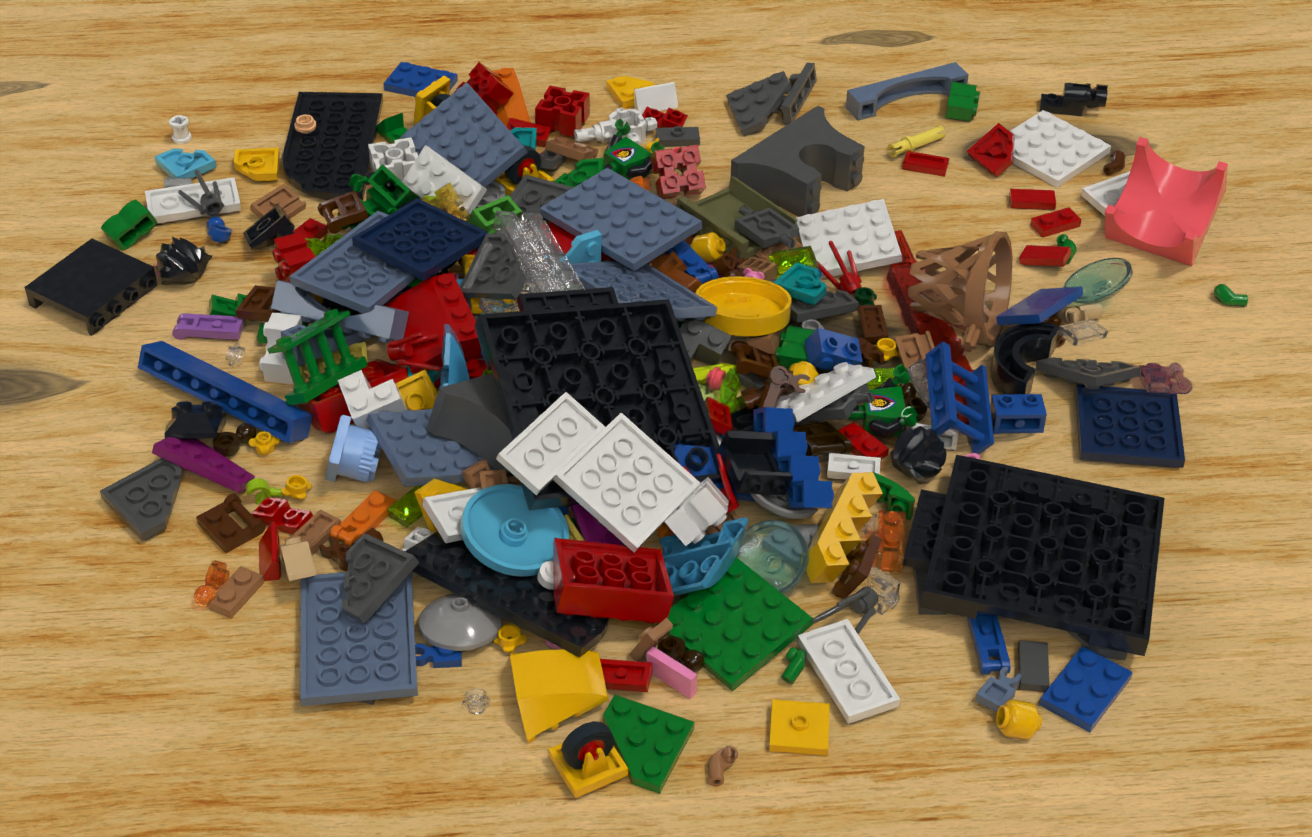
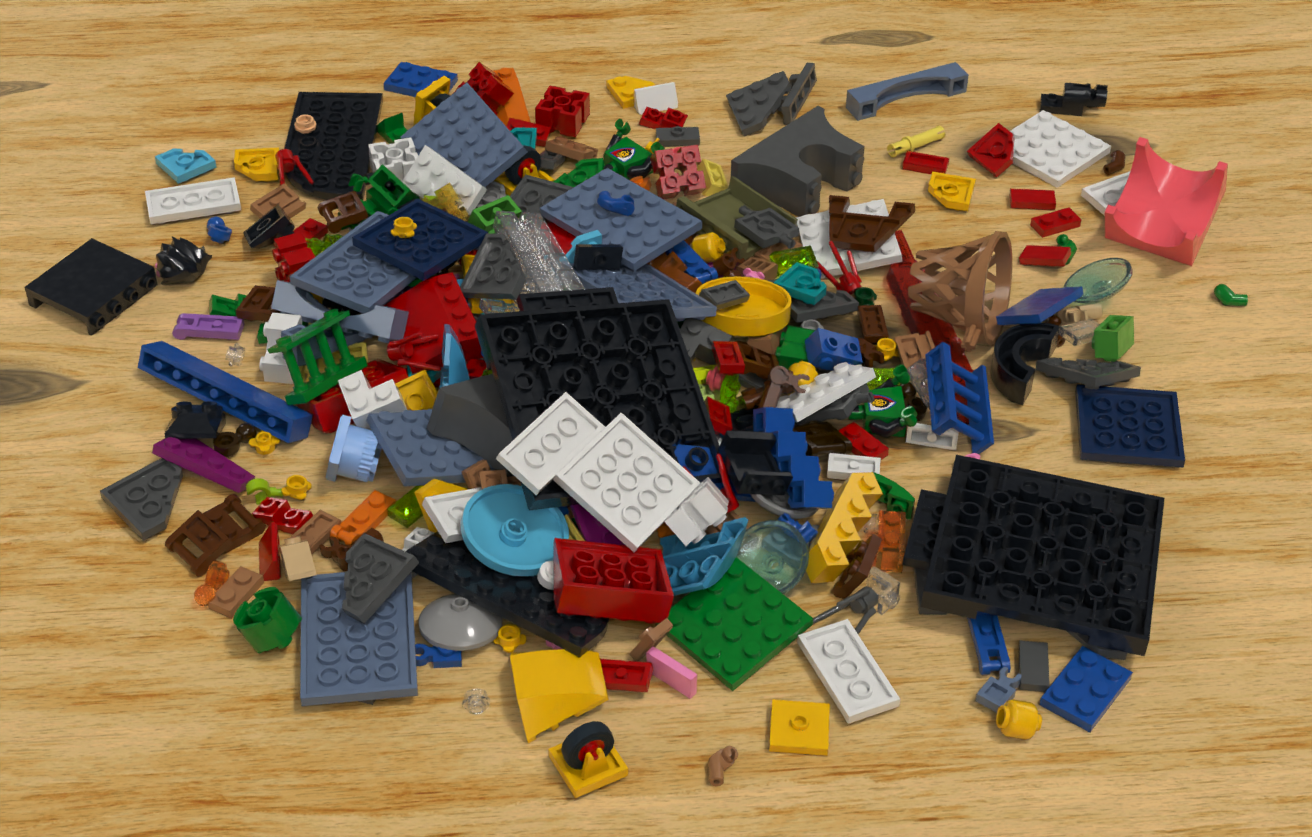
green brick [101,199,157,251] -> none
light grey pin [164,176,192,188] -> none
white bush [169,115,192,144] -> none
dark grey plant [178,170,224,216] -> none
white piece [574,108,657,145] -> none
green plate [603,695,695,794] -> none
dark brown plate [657,637,704,672] -> none
green arm [781,647,806,684] -> none
black hair [891,426,947,484] -> none
green brick [946,81,980,121] -> none
blue brick [990,394,1047,434] -> none
plate [1139,362,1192,394] -> none
none -> reddish brown plate [165,510,233,577]
none -> green brick [233,587,302,653]
none -> red plant [275,149,314,186]
none -> yellow plate [391,217,417,238]
none -> black plate [573,244,623,270]
none -> blue piece [597,191,635,216]
none -> light yellow slope [697,159,728,196]
none -> dark grey plate [699,280,750,310]
none -> red plate [712,341,745,376]
none -> blue piece [777,513,818,545]
none -> reddish brown wing [829,195,916,252]
none -> yellow plate [928,172,976,211]
none -> bright green brick [1092,315,1134,362]

